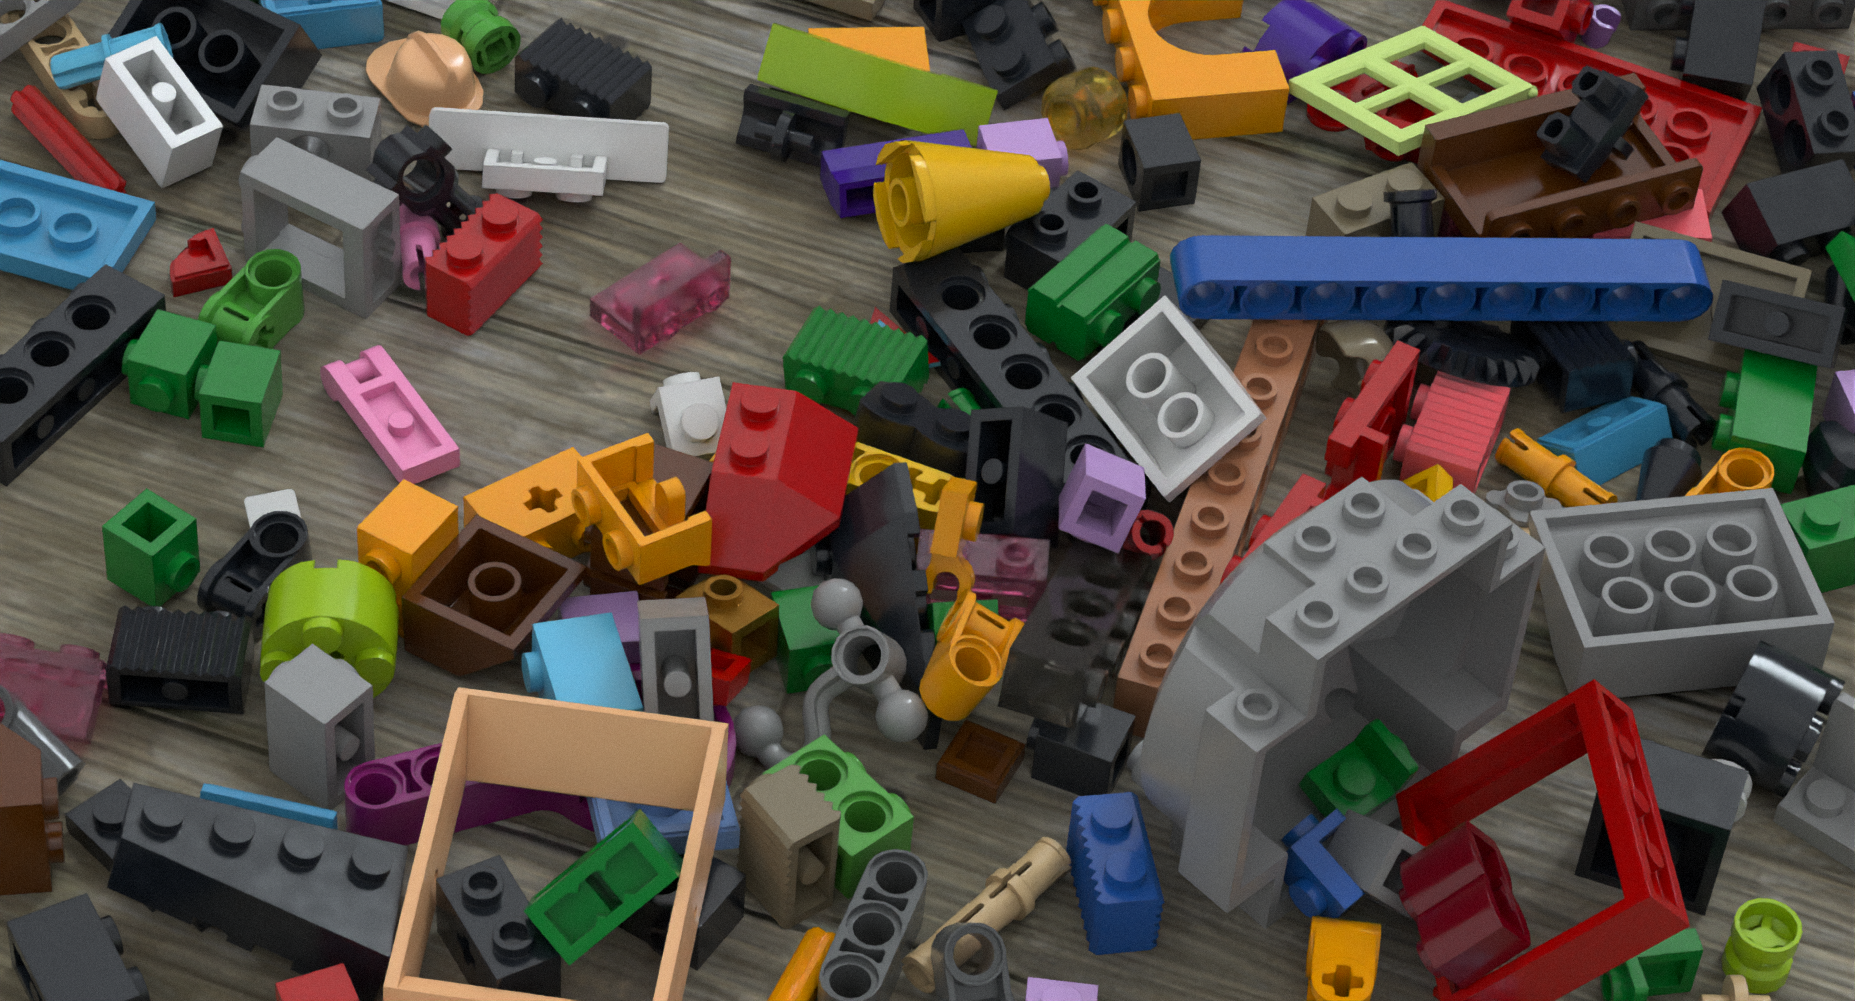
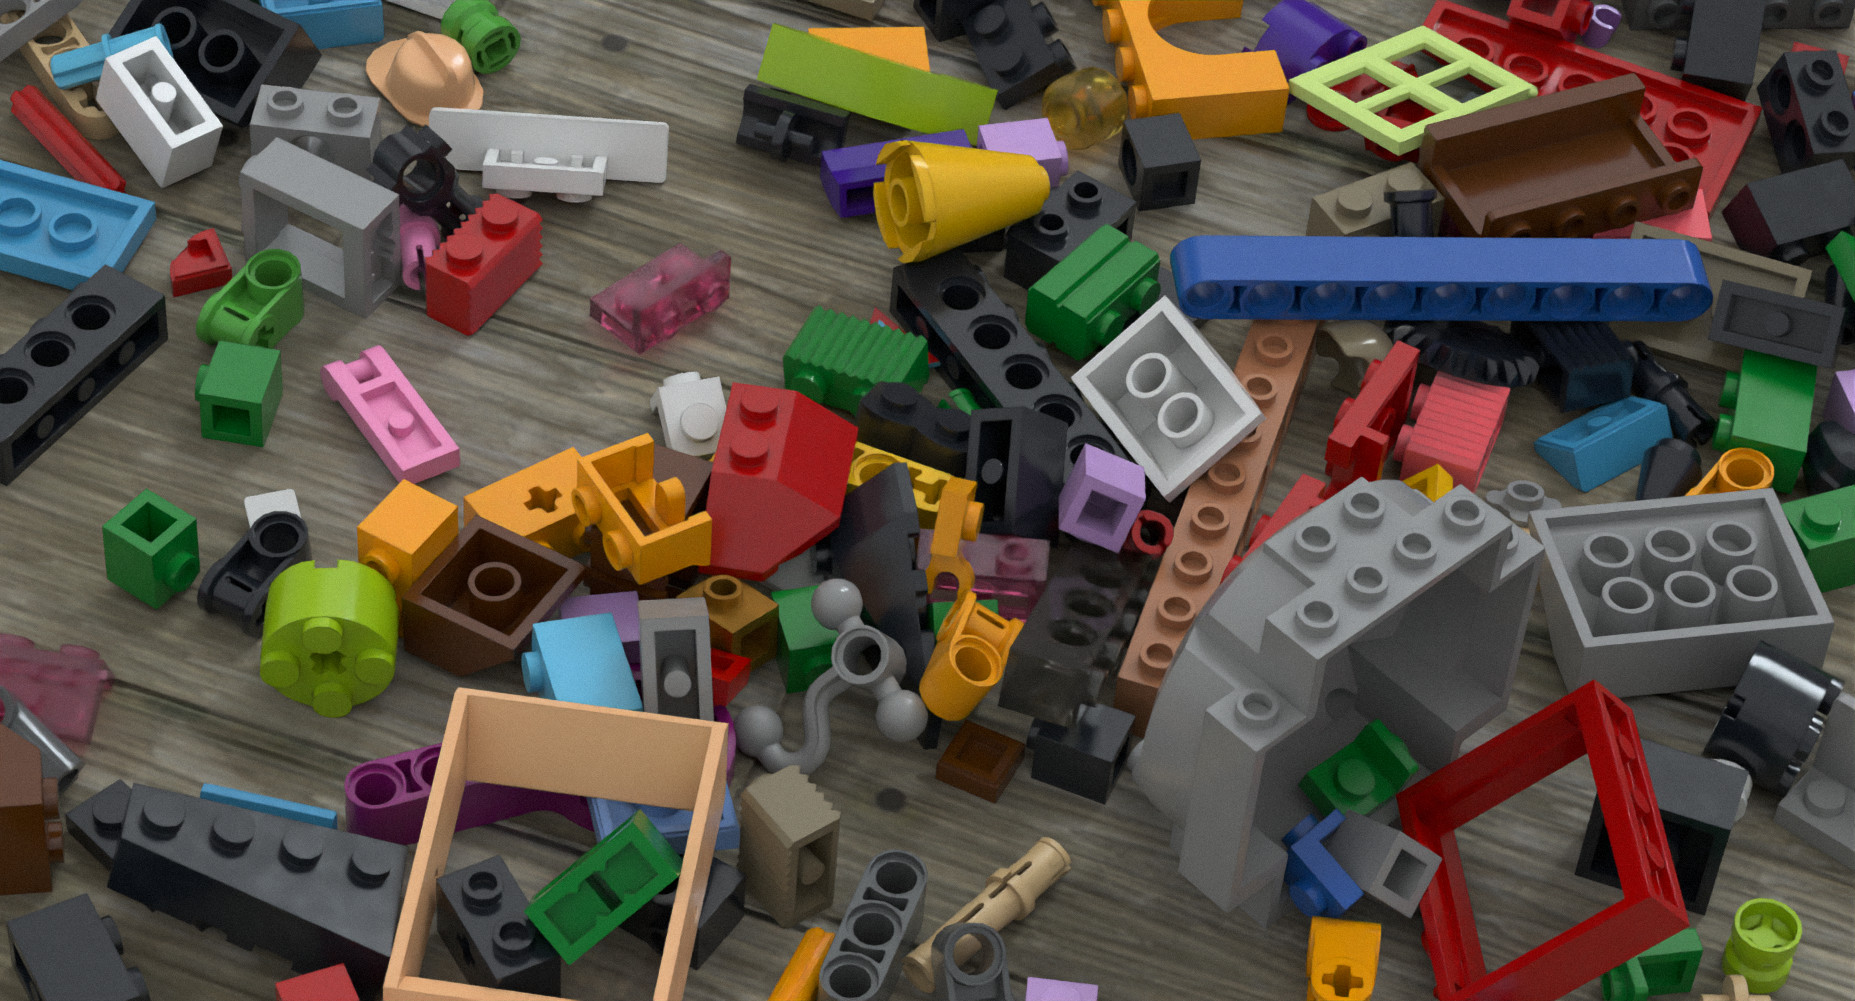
black brick [106,605,254,714] -> none
green brick [122,309,217,420] -> none
light grey brick [264,644,375,810] -> none
black brick [515,18,652,120] -> none
bright green brick [762,734,914,899] -> none
blue brick [1066,792,1165,955] -> none
dark red brick [1399,820,1531,989] -> none
light orange pin [1495,428,1618,507] -> none
black hips [1536,66,1649,183] -> none

